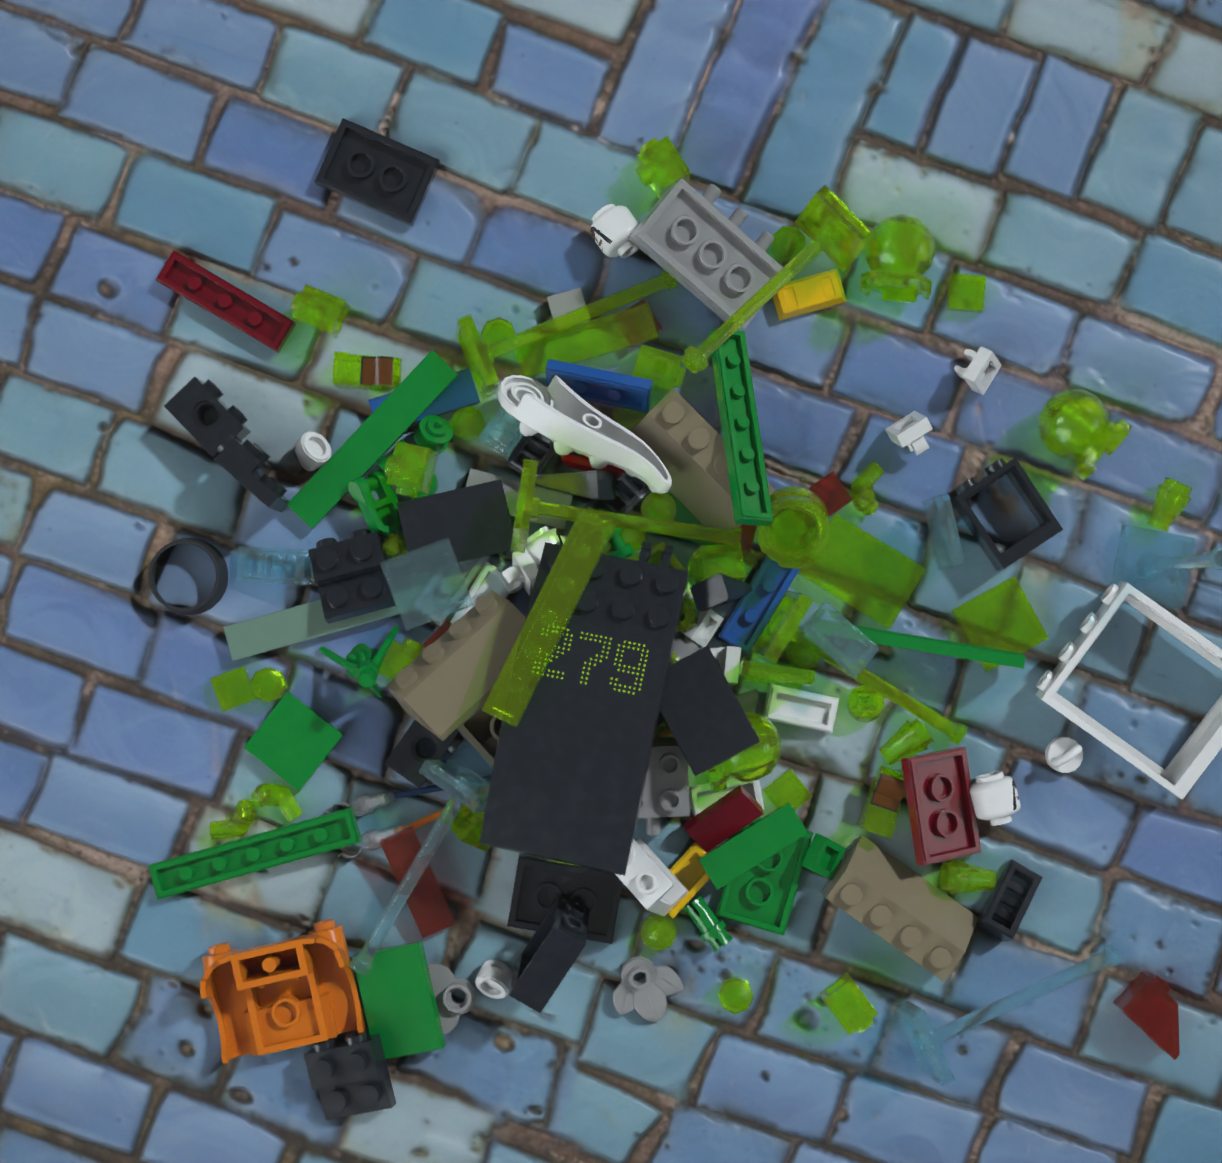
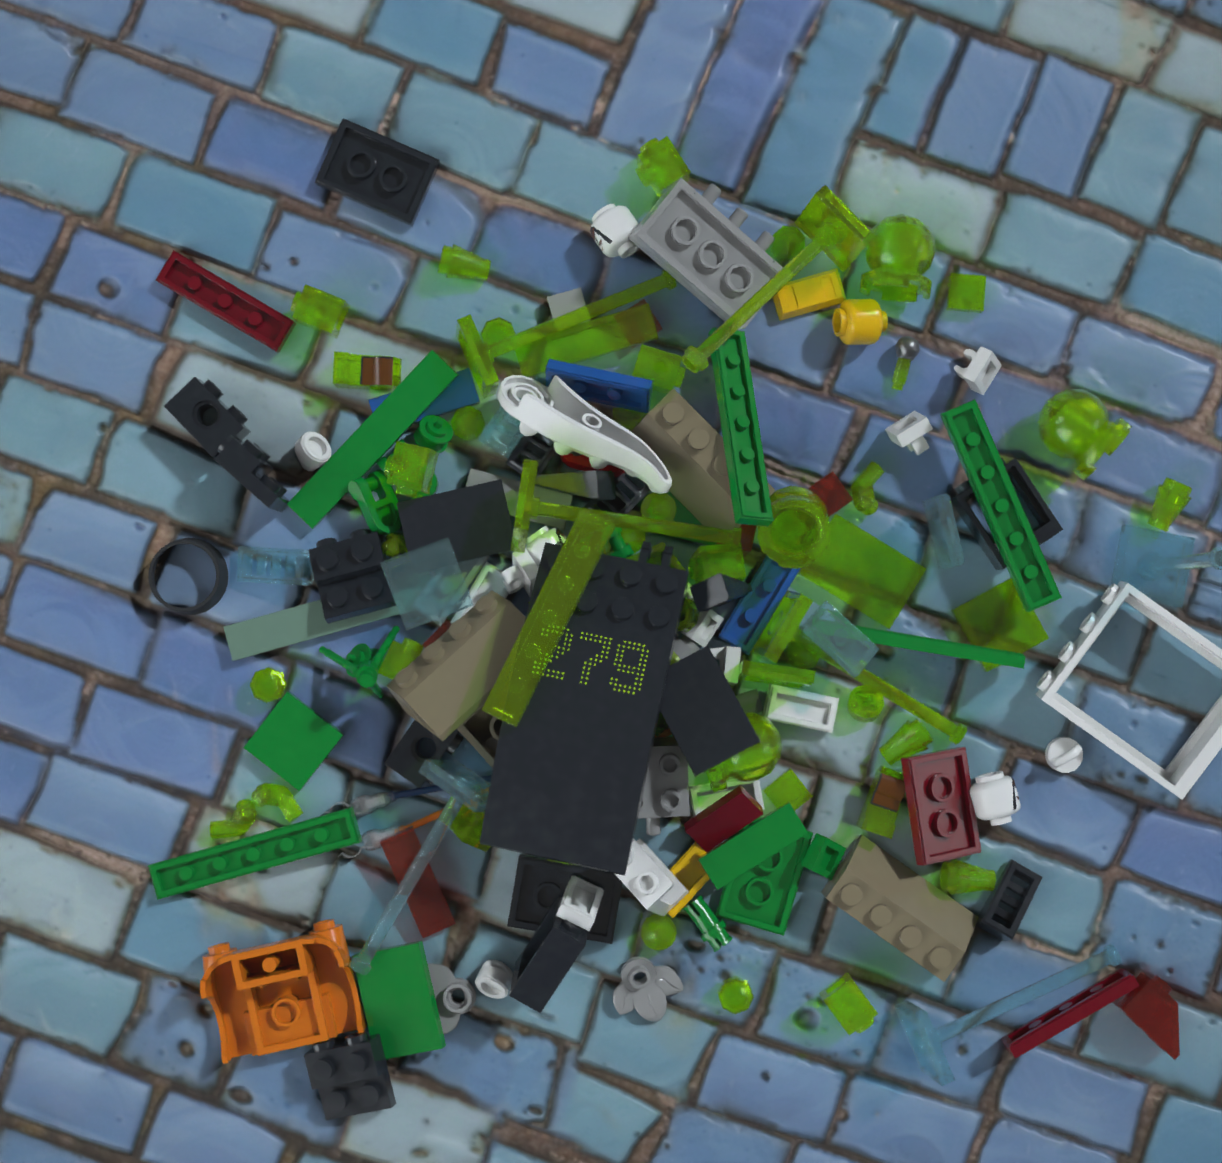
clear neon green tile [210,666,258,712] -> none
none -> clear neon green cone [437,244,491,281]
none -> white tile [556,876,604,931]
none -> yellow head [832,299,888,345]
none -> piece [892,336,920,391]
none -> green tile [940,399,1062,612]
none -> dark red tile [1001,968,1139,1059]

